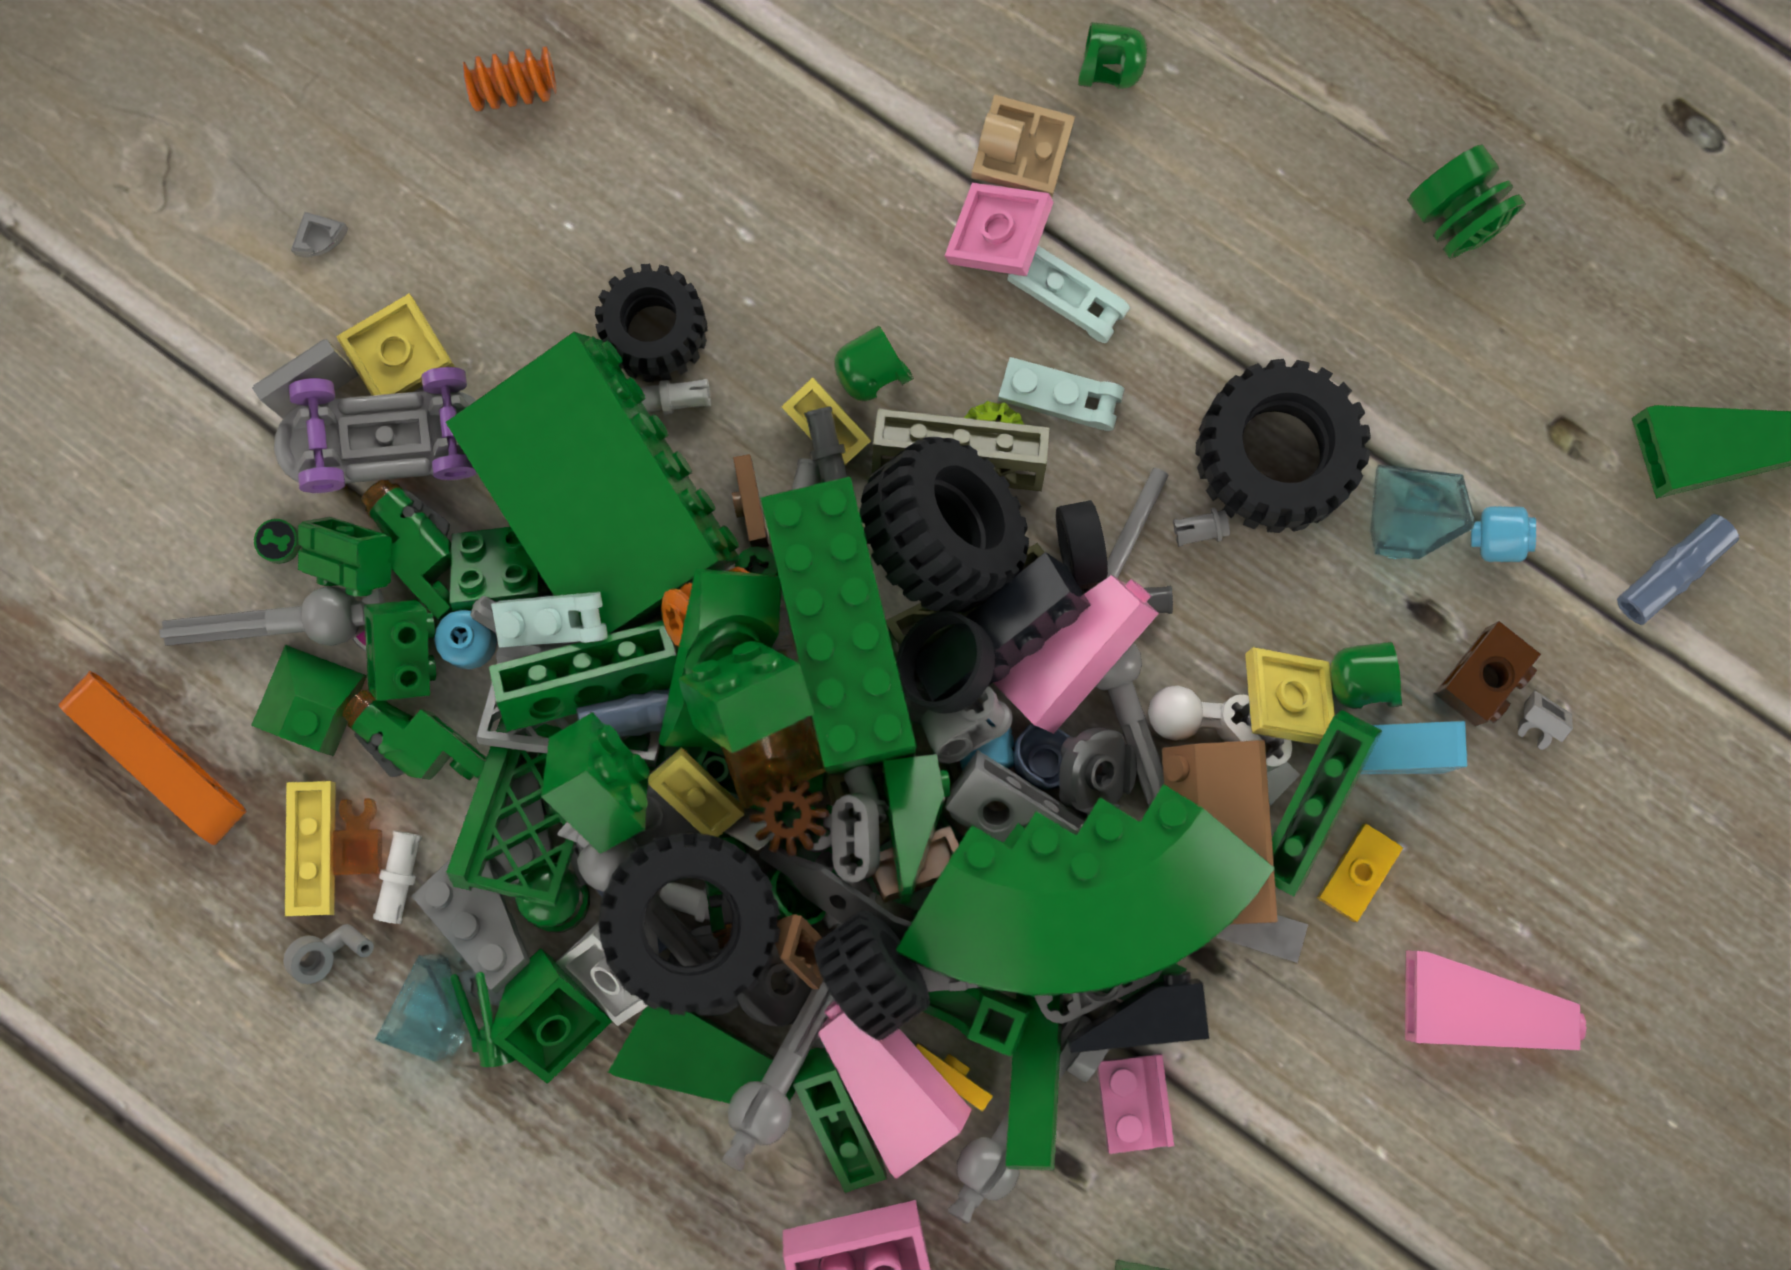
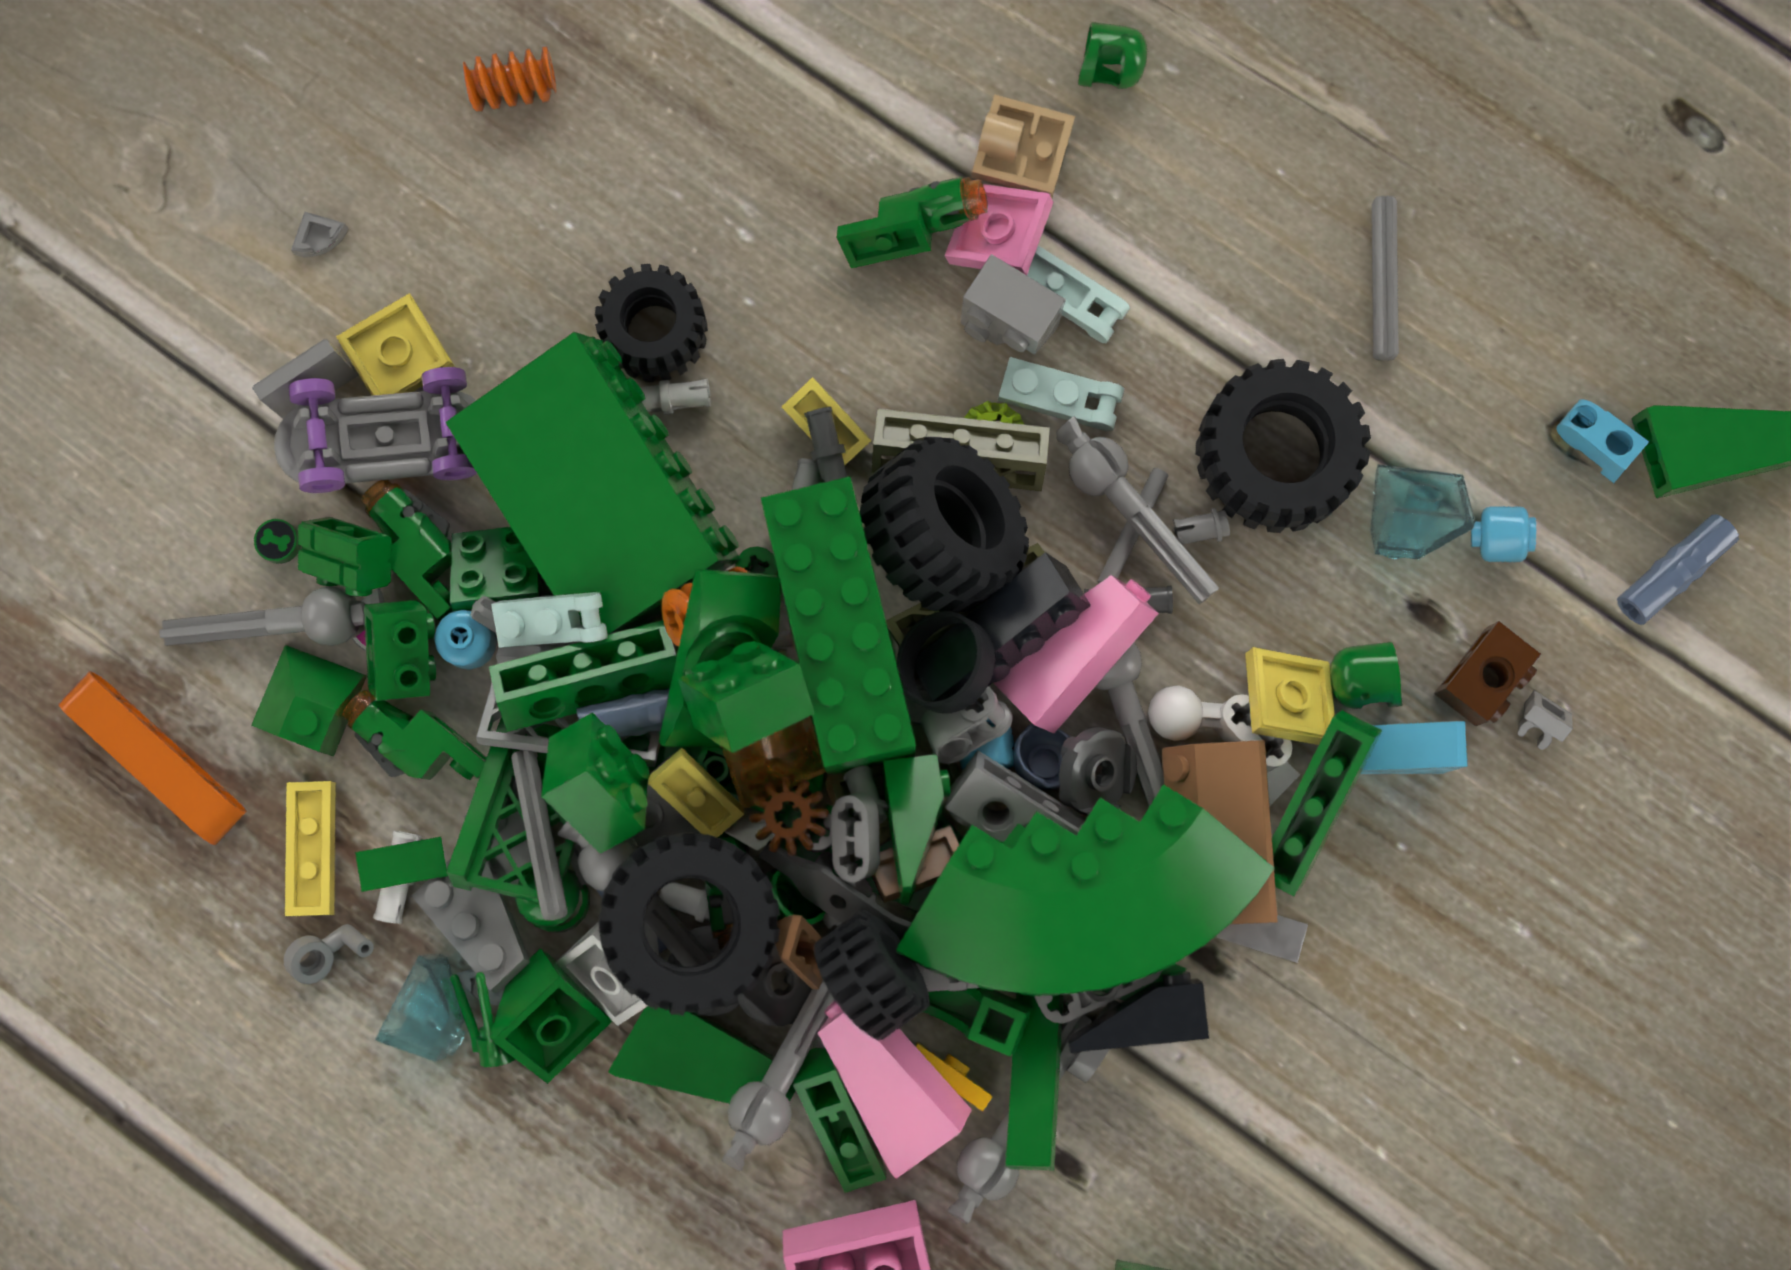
clear orange plate [333,798,382,876] -> none
medium nougat plate [732,454,769,547] -> none
green helmet [834,326,914,402] -> none
black tyre [1055,500,1108,586] -> none
bright pink plate [1097,1054,1174,1154] -> none
yellow plate [1316,823,1404,922] -> none
bright pink slope [1405,951,1586,1050] -> none
green wheel [1407,144,1526,259] -> none
none -> green sticker [355,837,448,892]
none -> light grey axle [511,750,568,921]
none -> green plate [836,177,988,269]
none -> light grey slope [961,254,1066,355]
none -> light grey piece [1056,416,1219,604]
none -> light grey axle [1372,196,1399,361]
none -> medium azure leg [1556,399,1649,483]

